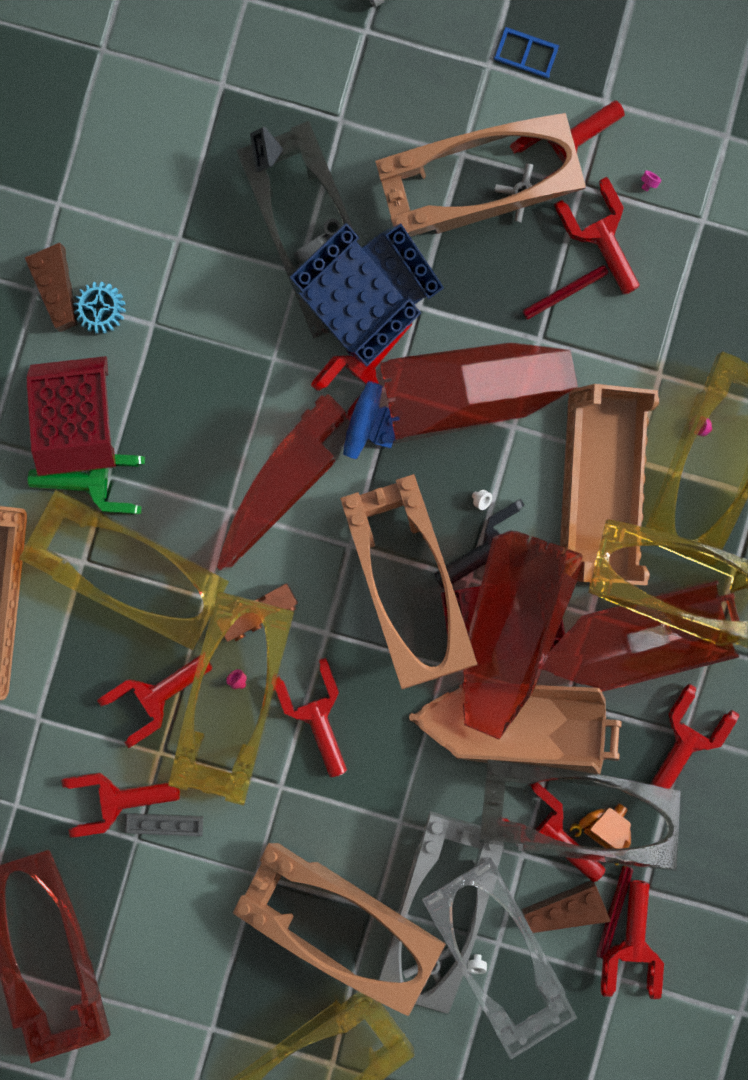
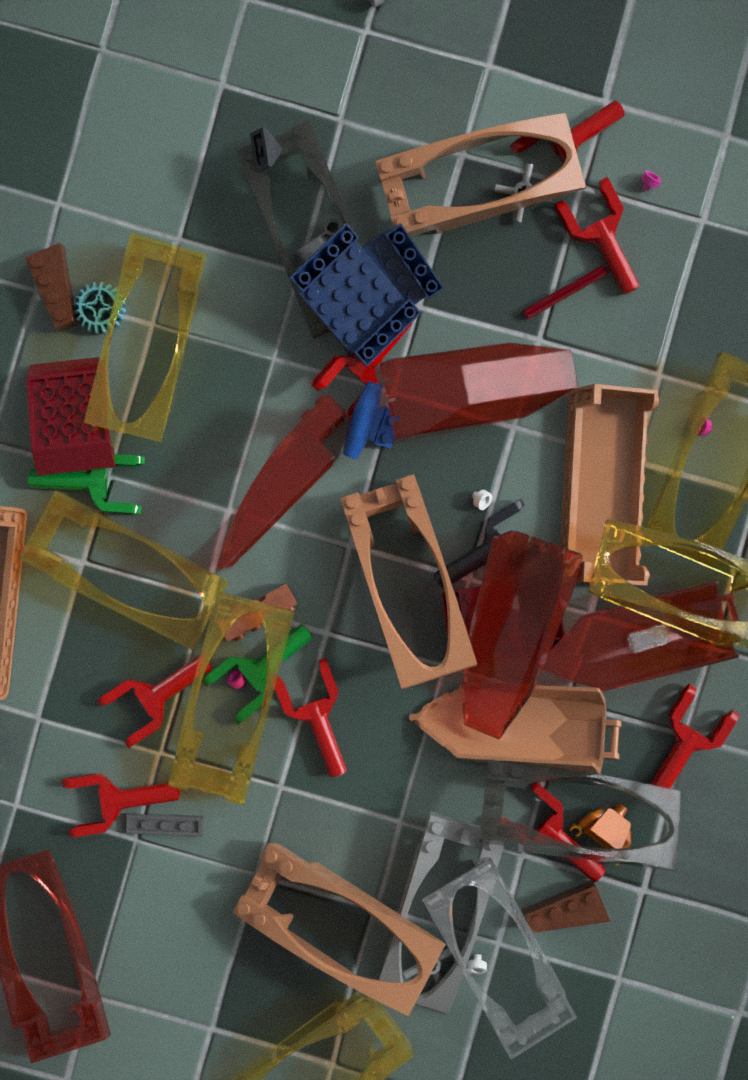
blue window [494,27,559,78] -> none
dark red axle [596,865,633,959] -> none
red piece [601,880,664,1000] -> none
none -> clear yellow windscreen [84,232,207,442]
none -> green piece [202,623,313,725]

